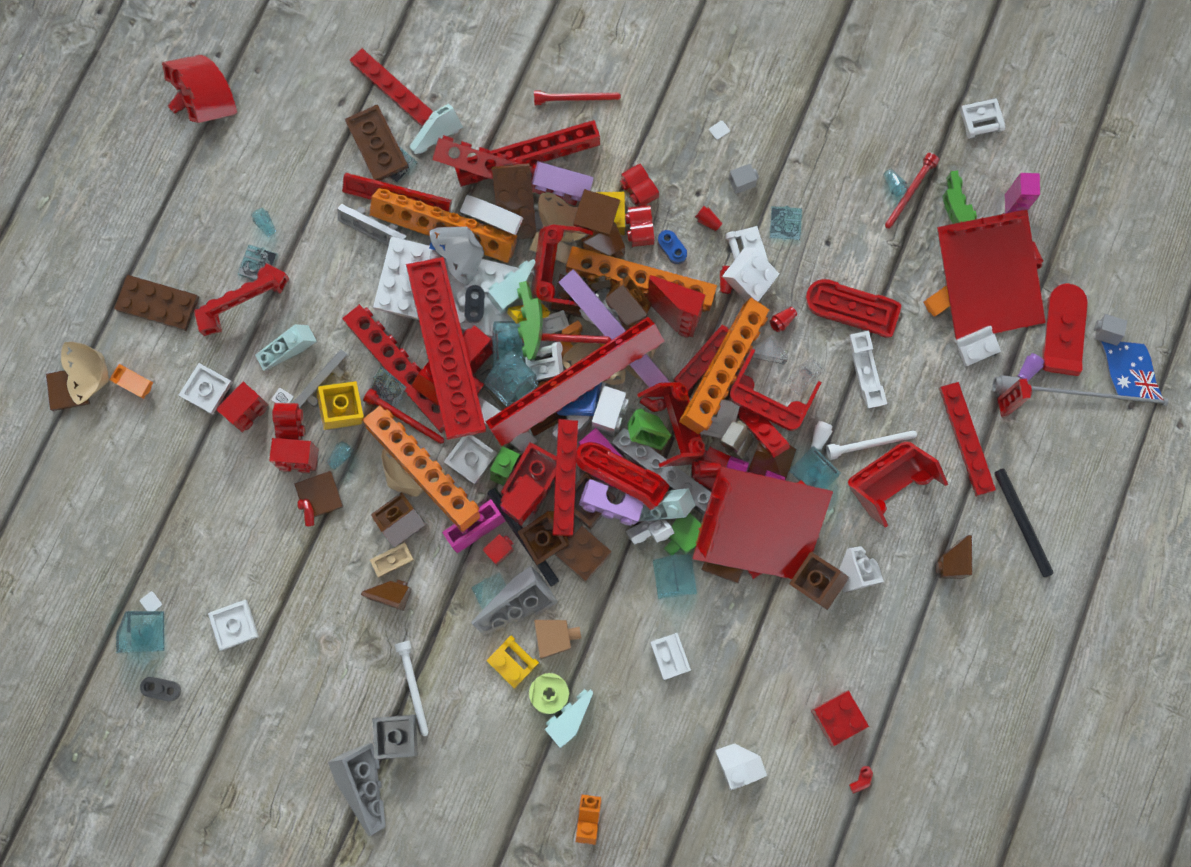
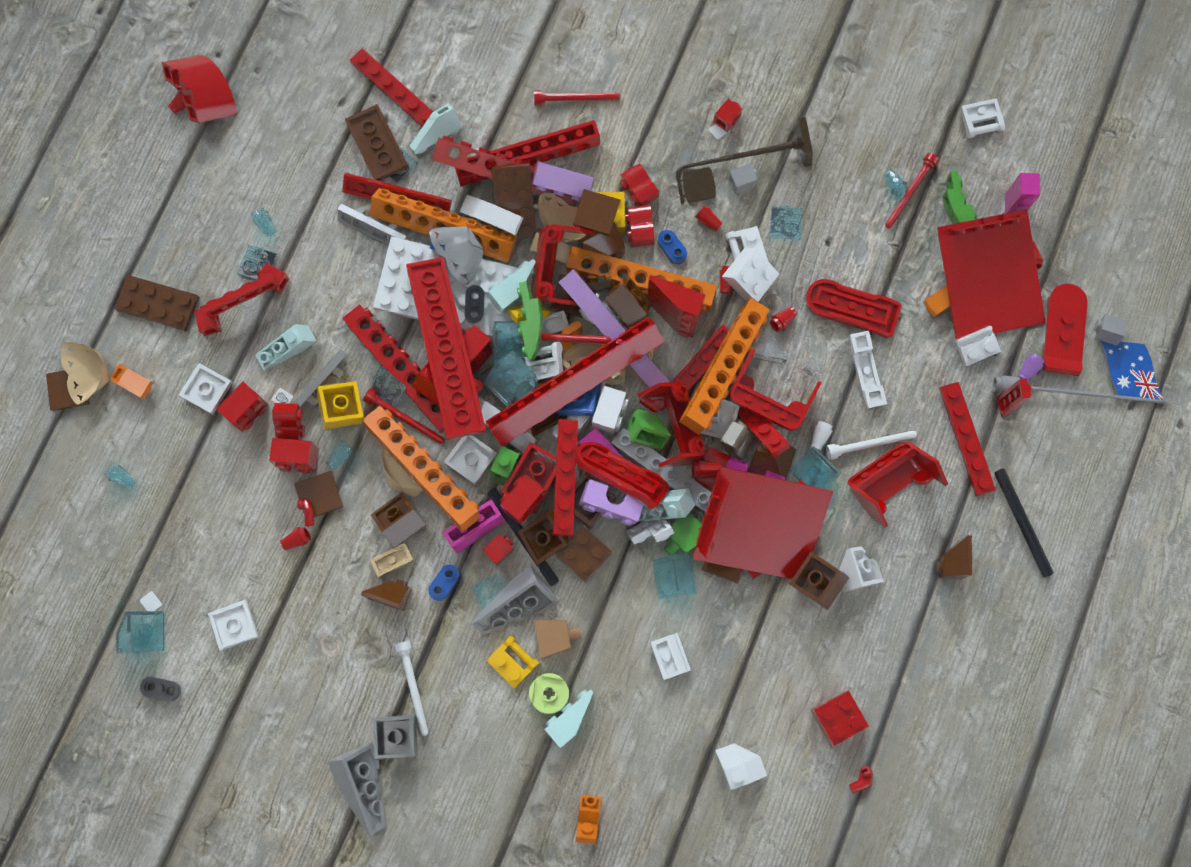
none -> clear light blue cone [105,464,136,489]
none -> red cone [280,527,311,551]
none -> blue plate [428,564,460,601]
none -> dark brown piece [676,117,813,204]
none -> red brick [713,98,743,132]

